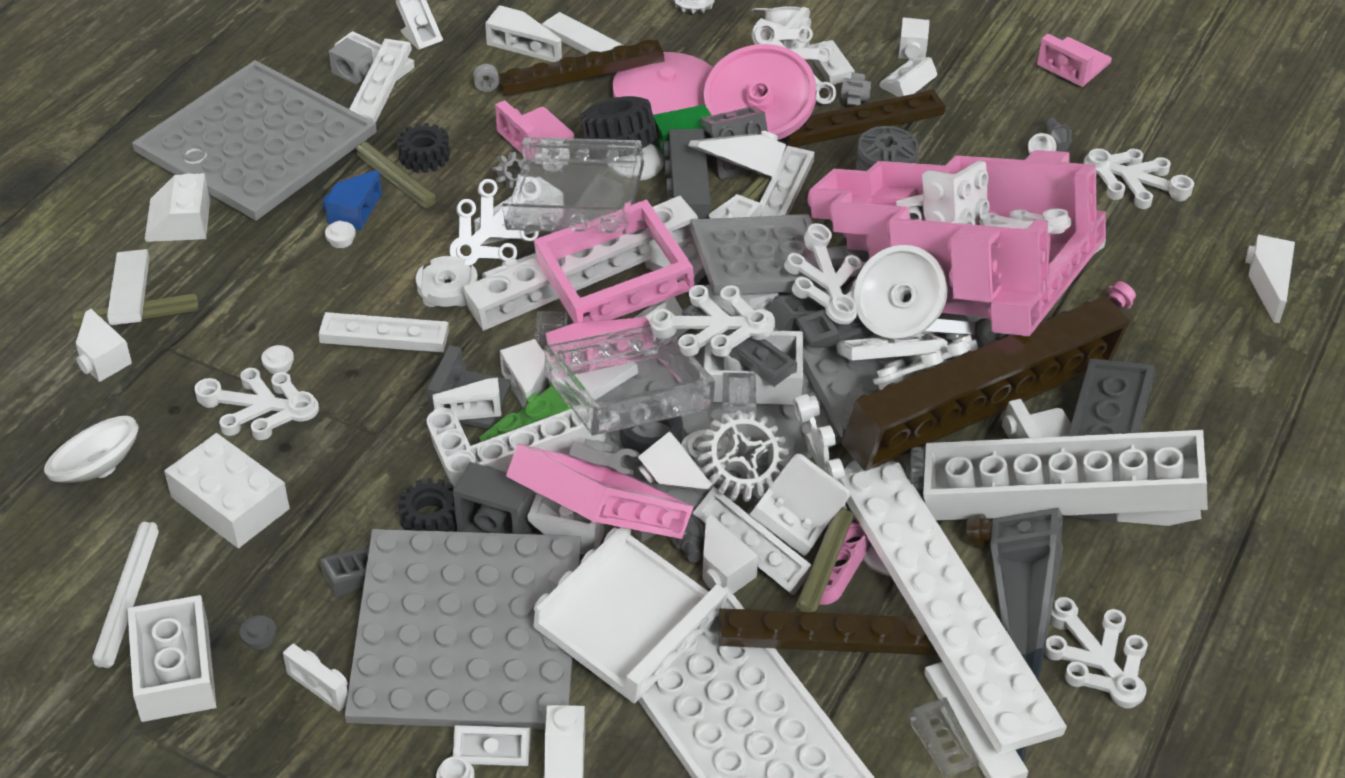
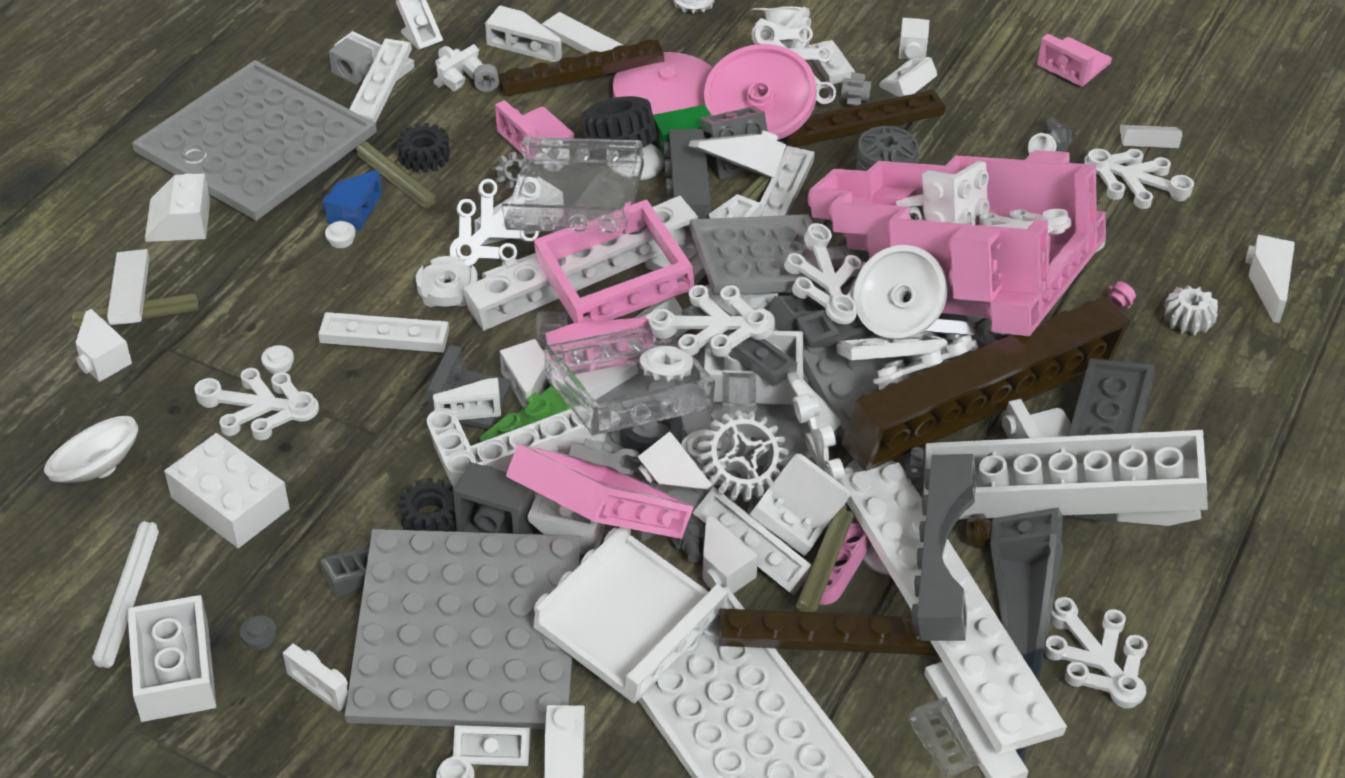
none -> white hips [433,44,482,92]
none -> white gear [640,346,693,382]
none -> white slope [787,370,841,432]
none -> dark grey arch [912,454,977,641]
none -> white slope [1120,125,1182,148]
none -> white gear [1164,285,1218,336]

